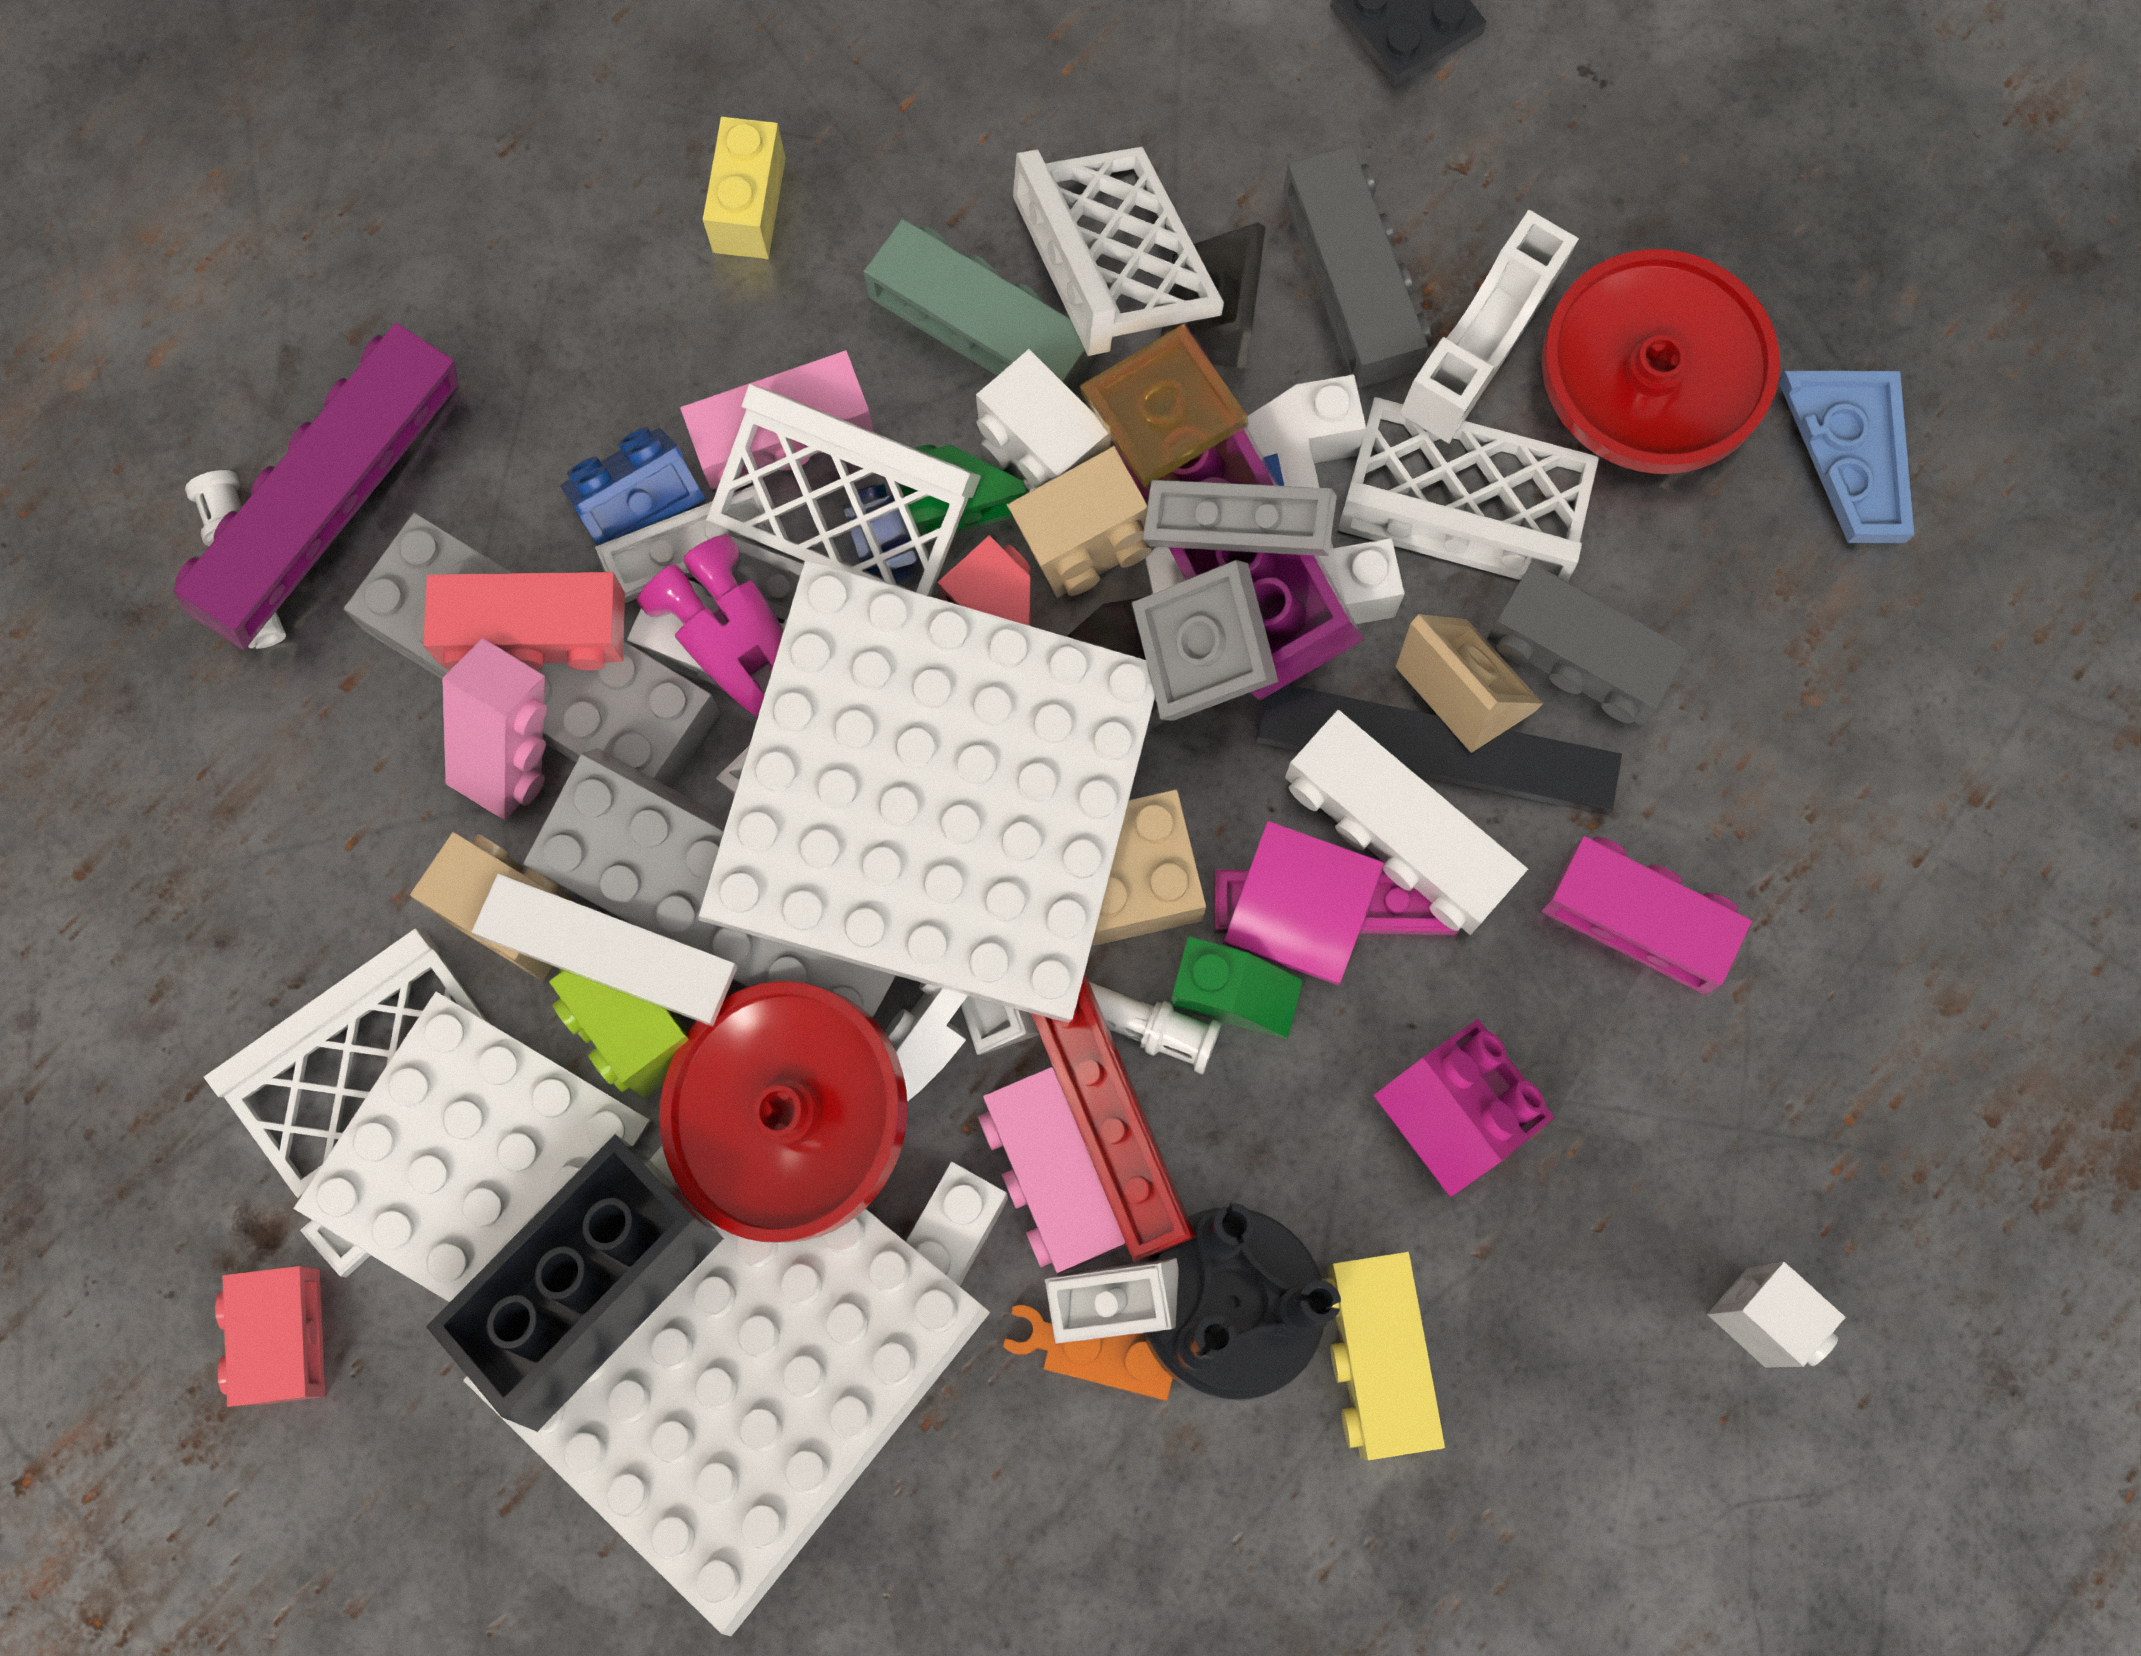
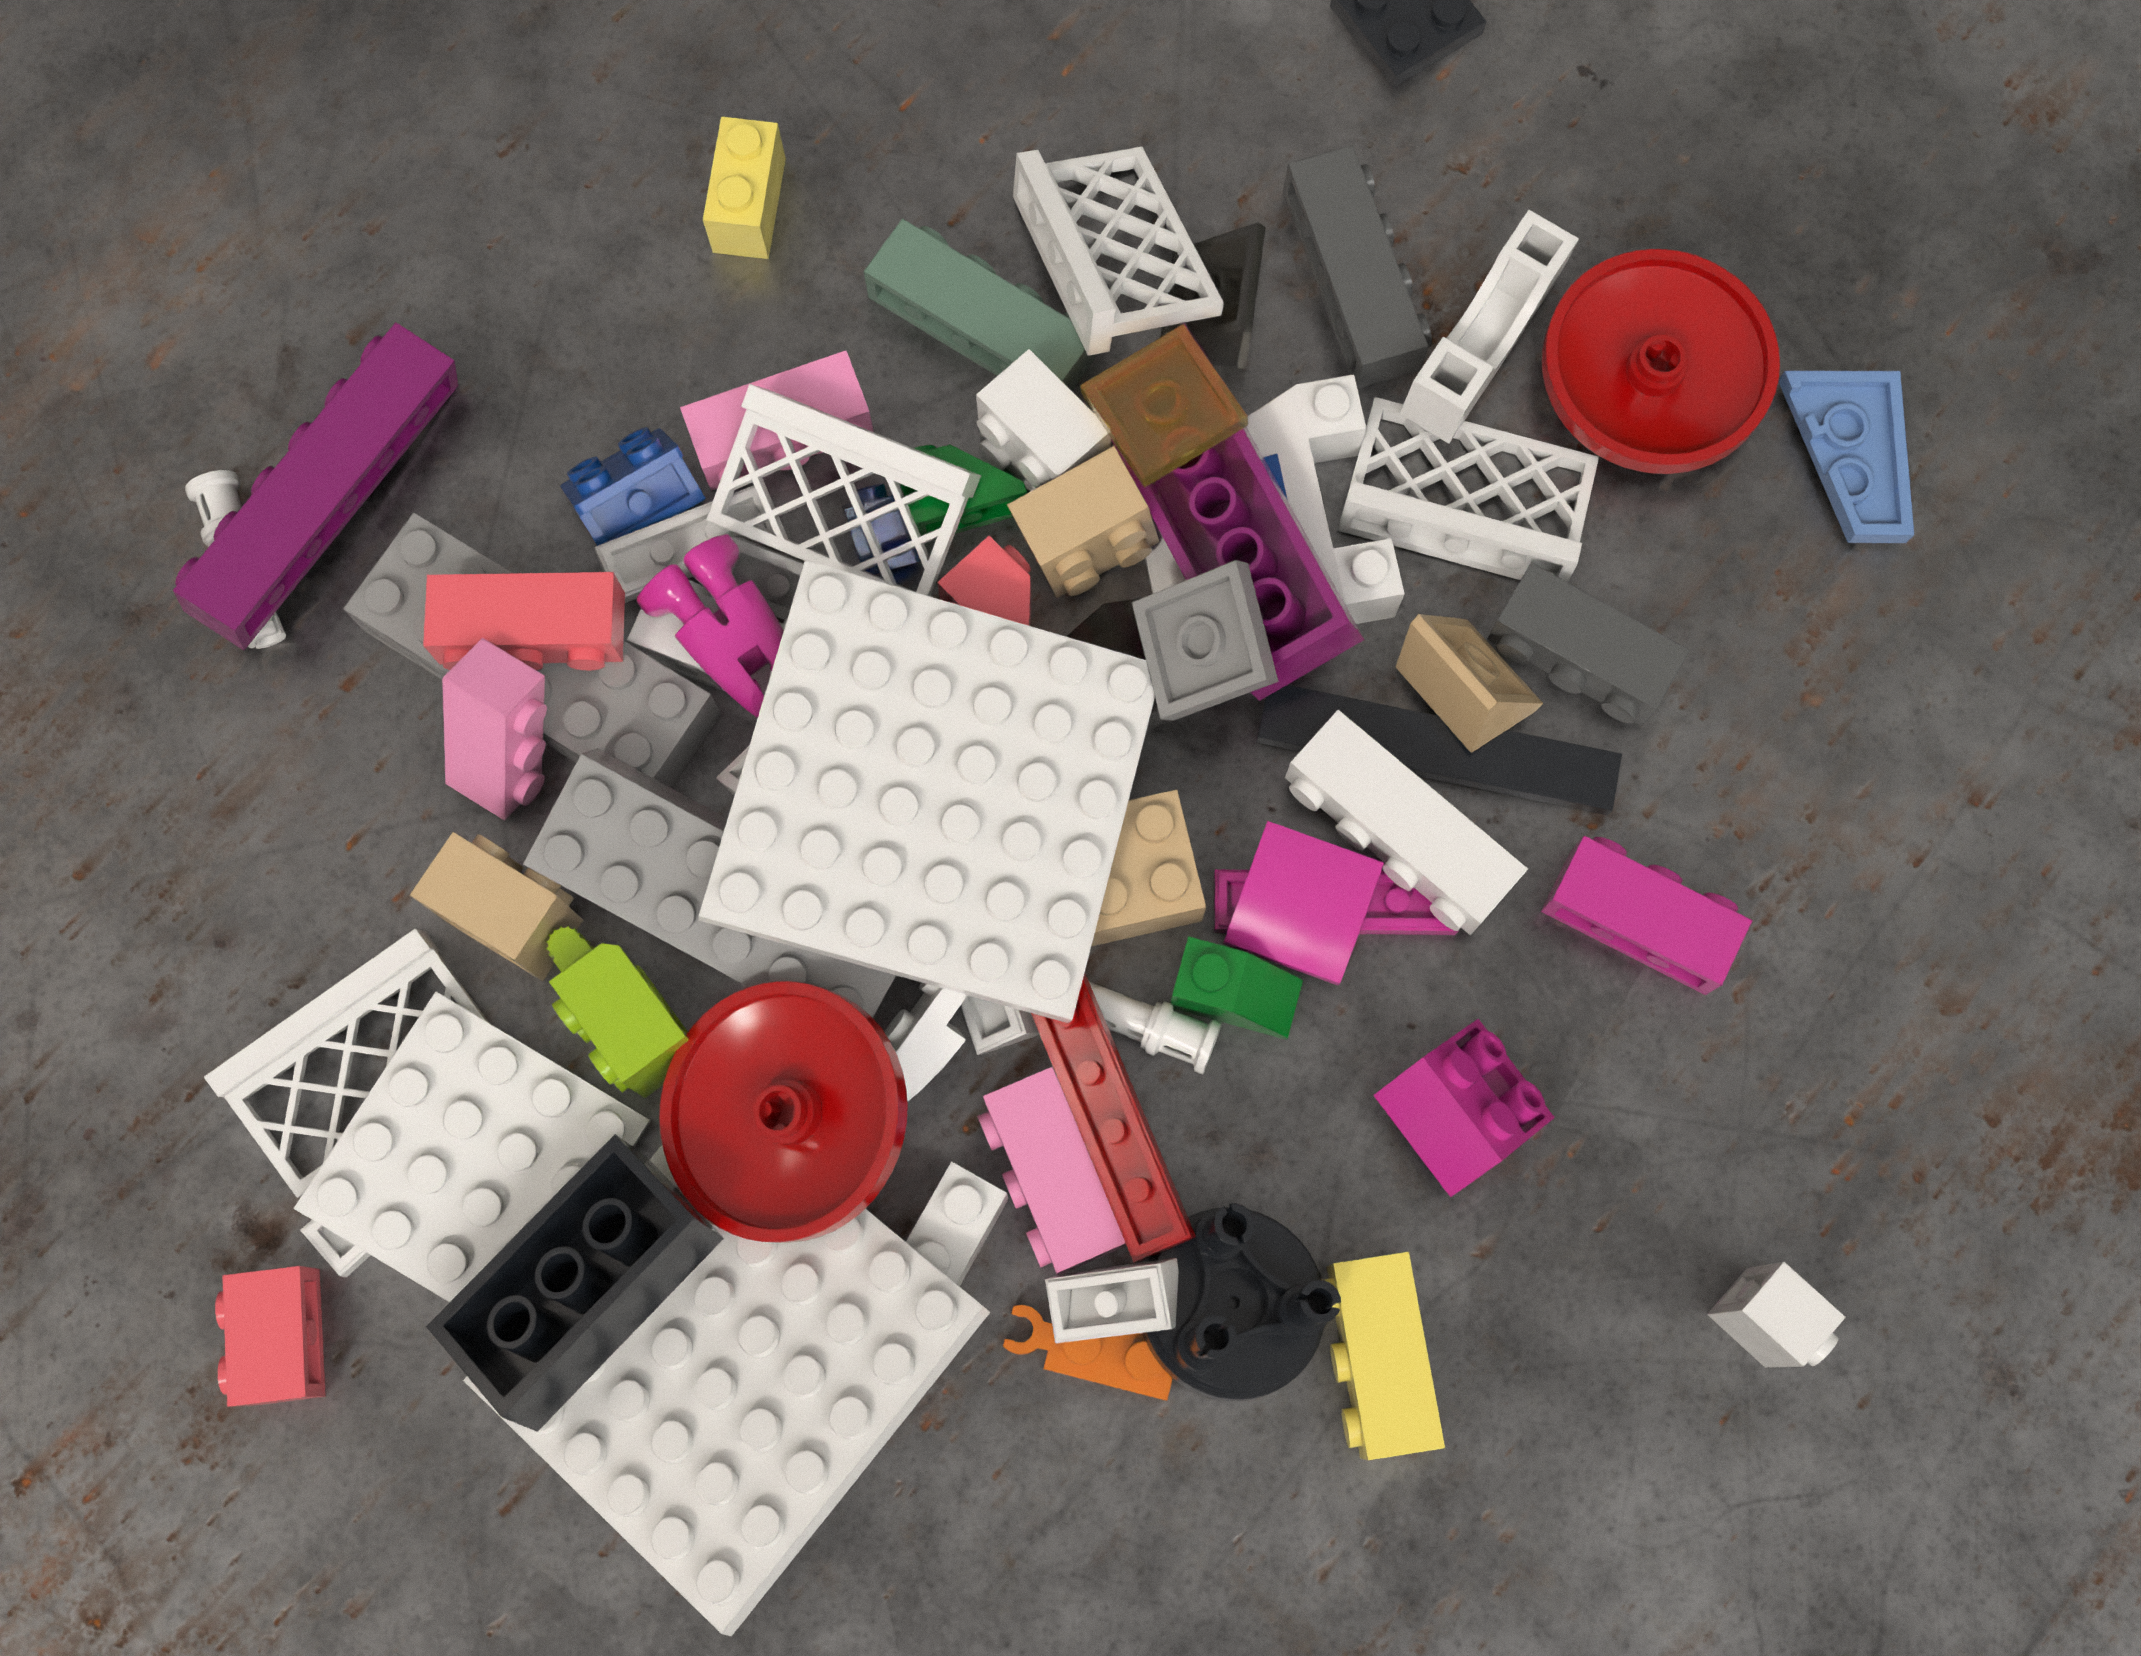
white tile [471,874,738,1027] -> none
light grey plate [1143,480,1337,556] -> none

